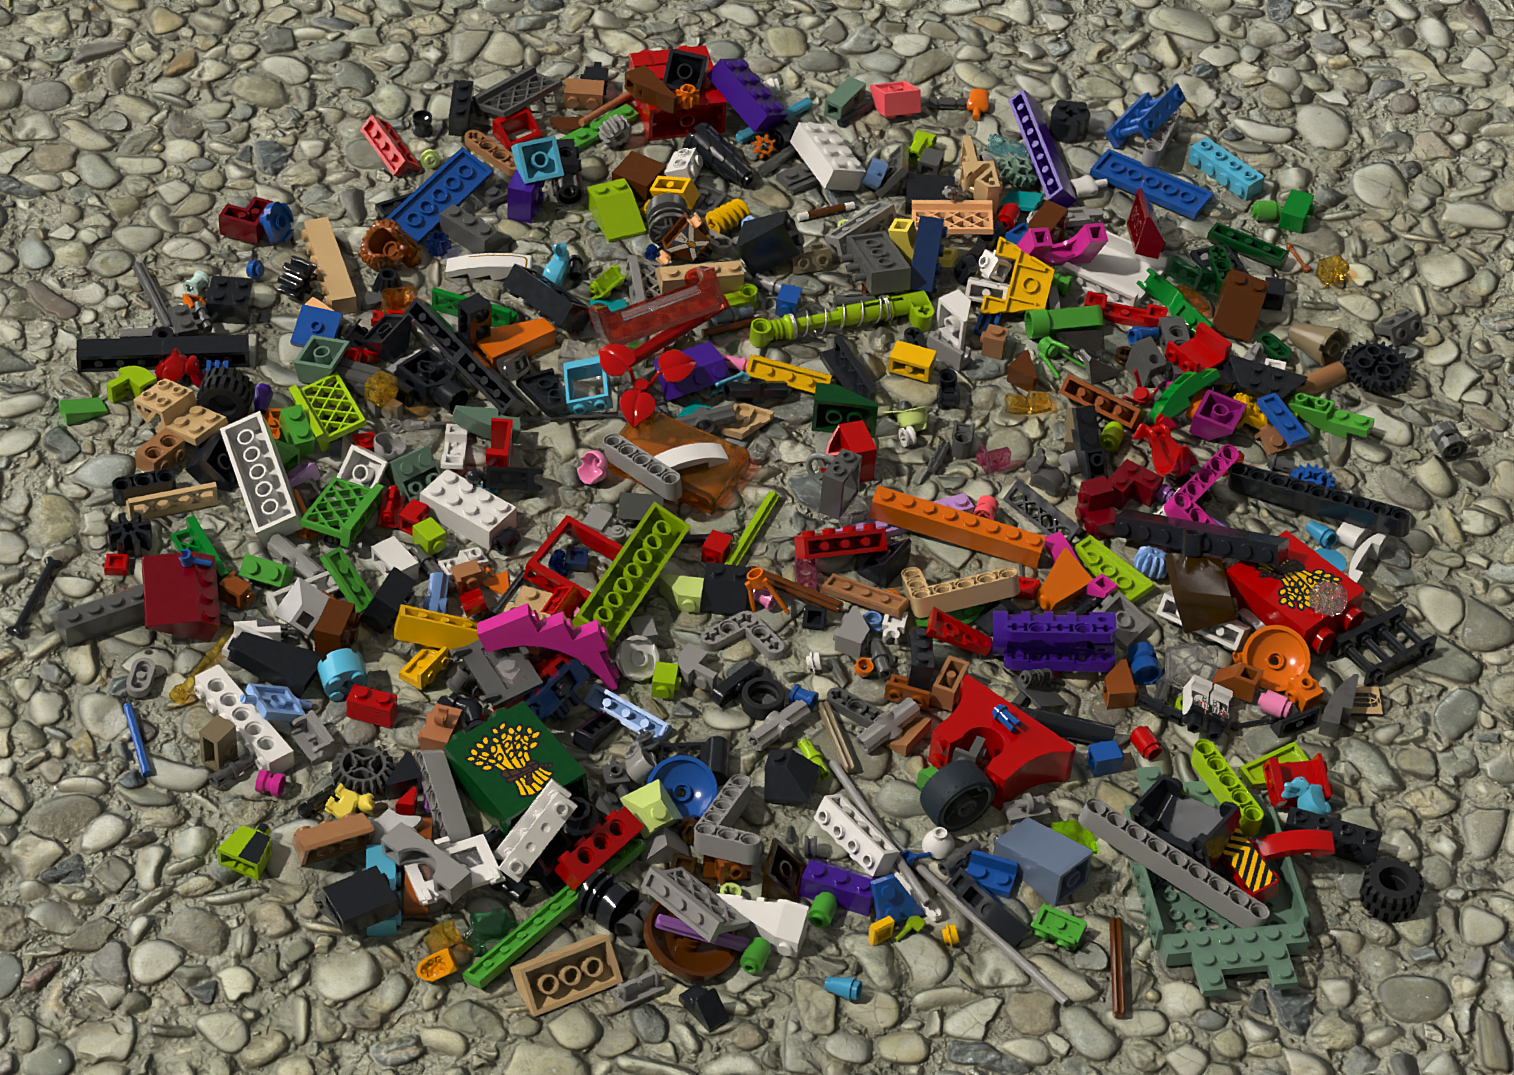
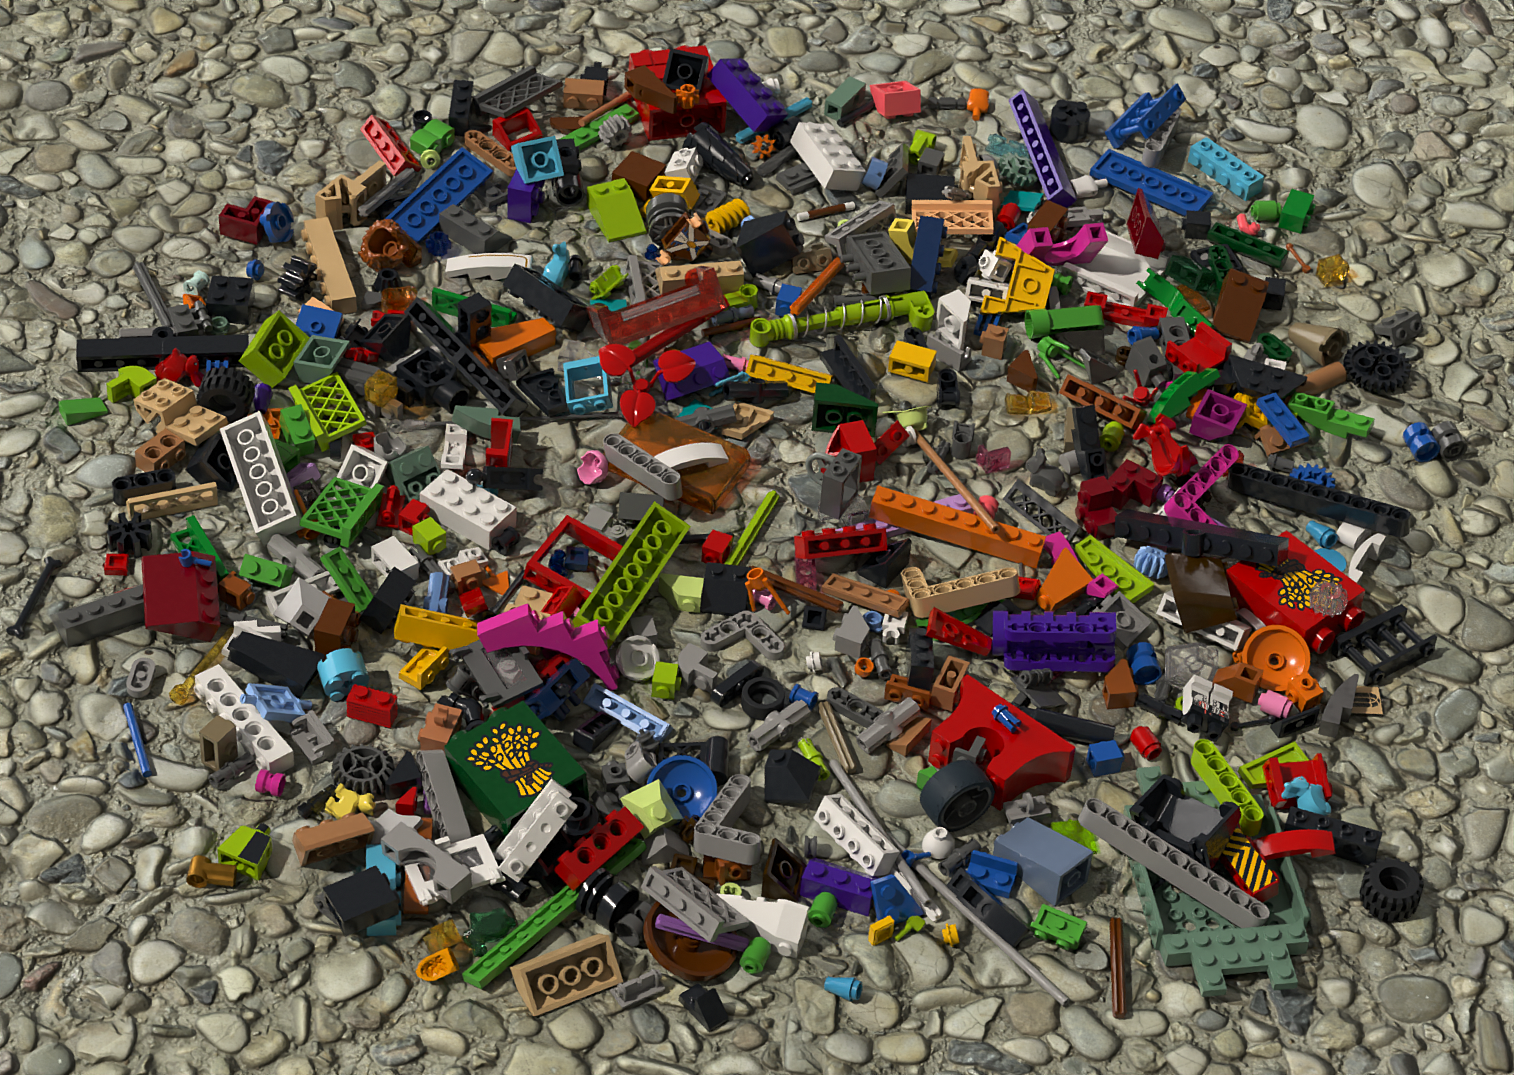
none -> pearl gold piece [186,855,237,888]
none -> sand green plate [211,316,230,335]
none -> lime brick [239,310,310,388]
none -> tan piece [315,160,386,230]
none -> light grey axle [358,168,415,217]
none -> bright green brick [410,119,455,159]
none -> orange axle [790,257,845,315]
none -> red hinge [874,420,910,465]
none -> medium nougat piece [914,429,1000,533]
none -> black brick [1181,210,1211,240]
none -> coral arm [1236,214,1261,236]
none -> blue wheel [1402,422,1440,462]

